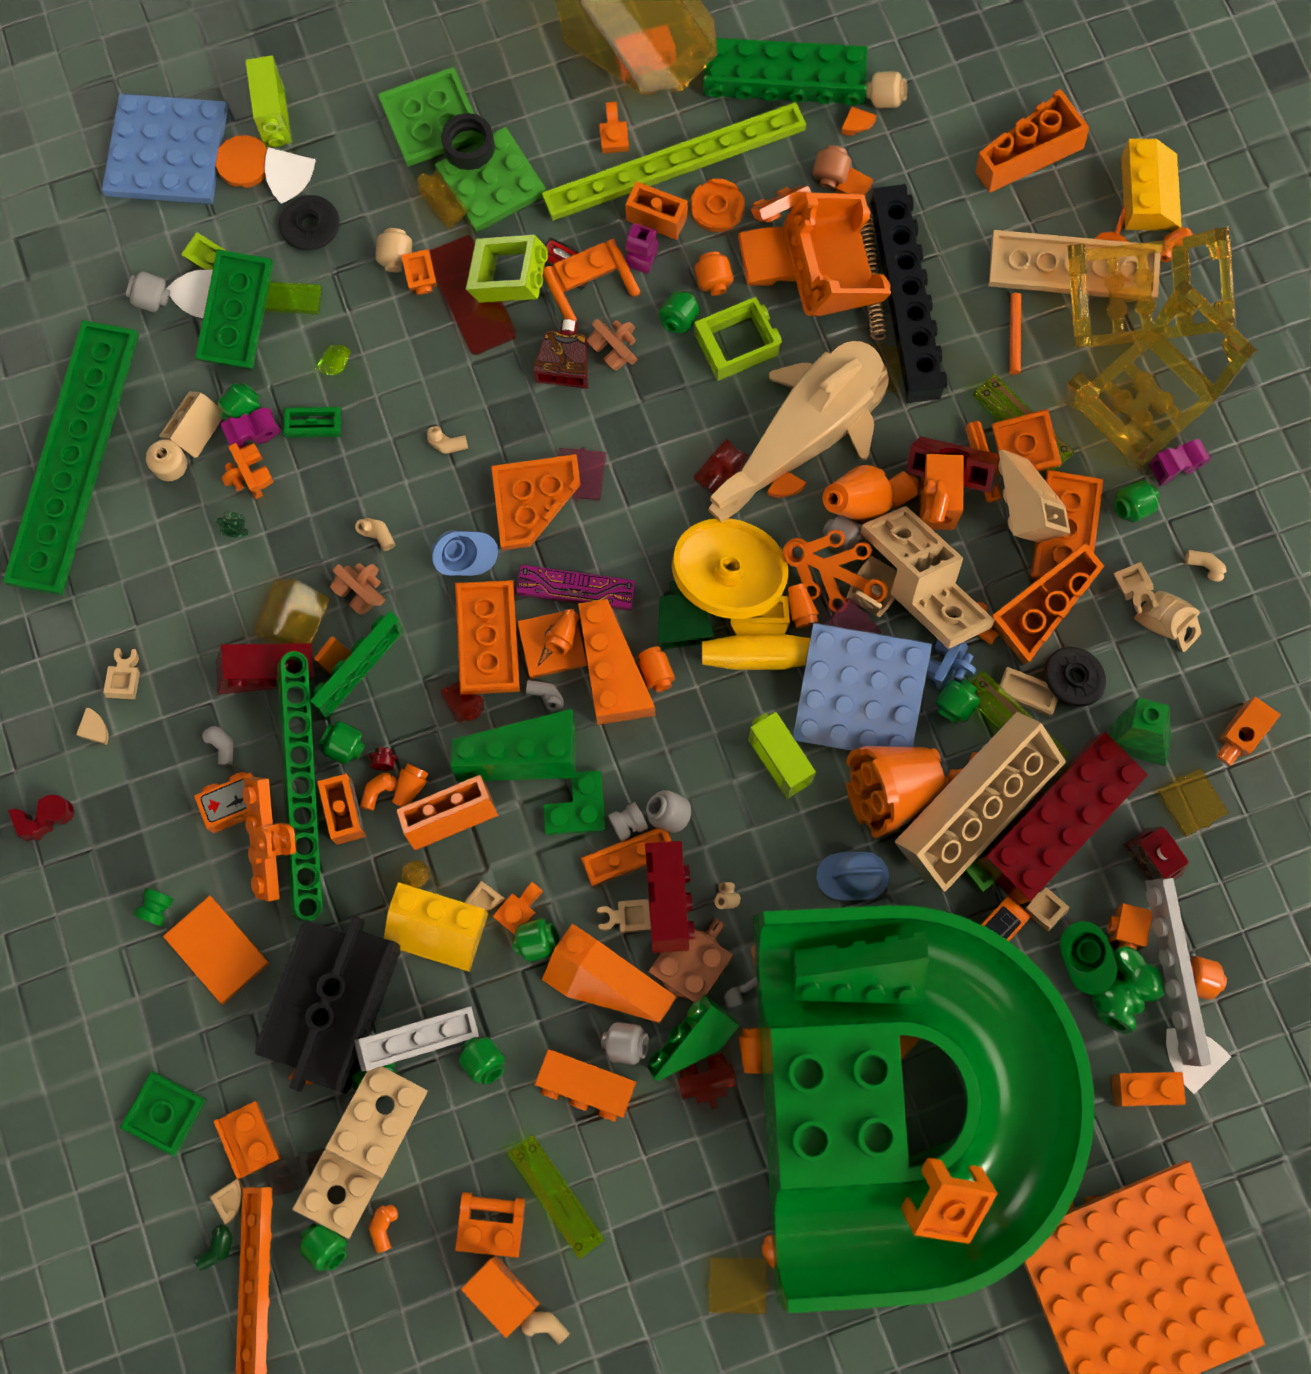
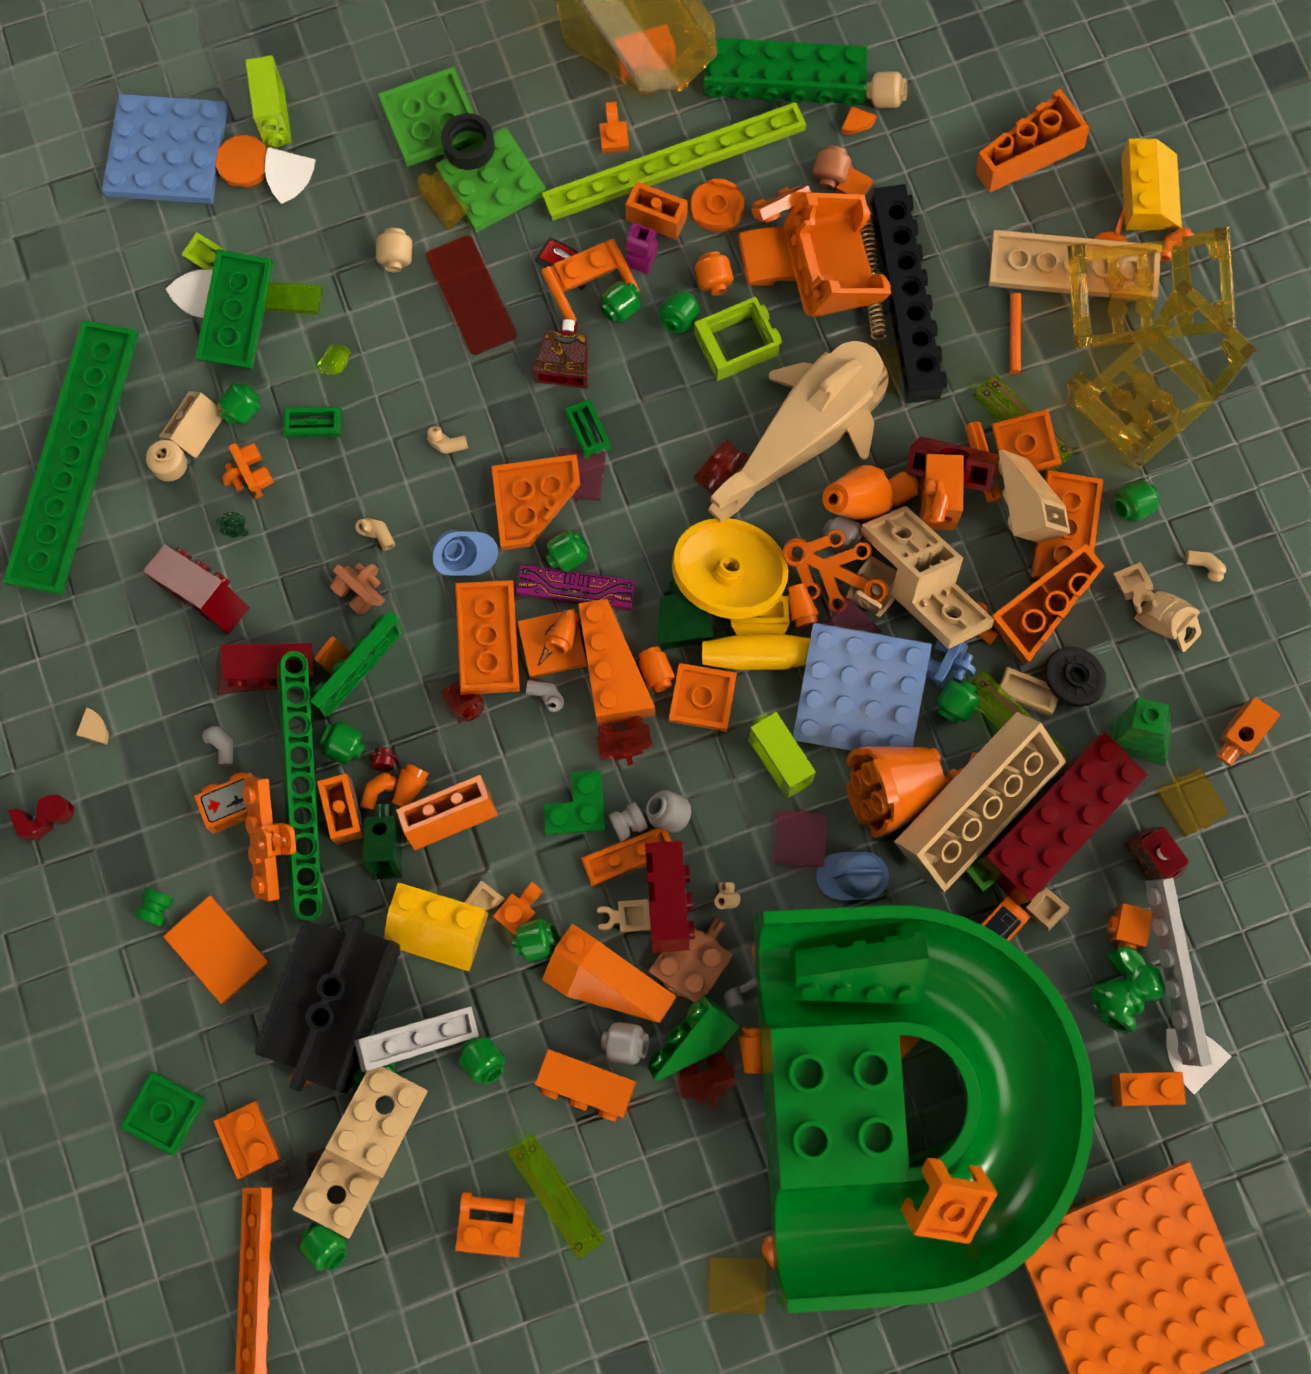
tan plate [103,648,140,699] -> none
light grey head [126,271,170,312] -> none
dark green arm [194,1225,233,1271] -> none
tan tile [209,1179,243,1224] -> none
magenta leg [220,408,280,448] -> none
clear yellow slope [253,580,329,644] -> none
black wheel [279,195,339,250] -> none
orange arm [369,1204,398,1254] -> none
orange bracket [401,249,437,295] -> none
clear yellow plate [401,860,431,888] -> none
green wedge [451,709,576,782] -> none
orange piece [461,1256,540,1338] -> none
lime window [466,235,548,303] -> none
tan arm [521,1312,570,1345] -> none
nougat hips [587,318,638,371] -> none
orange tile [767,472,807,498] -> none
green piece [1060,921,1118,995] -> none
magenta leg [1148,439,1211,487] -> none
orange head [1190,956,1227,1000] -> none
none -> wedge [143,544,250,635]
none -> dark green torso [363,804,402,880]
none -> green head [545,529,590,572]
none -> green tile [564,399,611,459]
none -> clear red hips [596,716,653,766]
none -> green head [599,281,641,323]
none -> orange plate [669,663,737,732]
none -> clear pink piece [774,810,827,868]

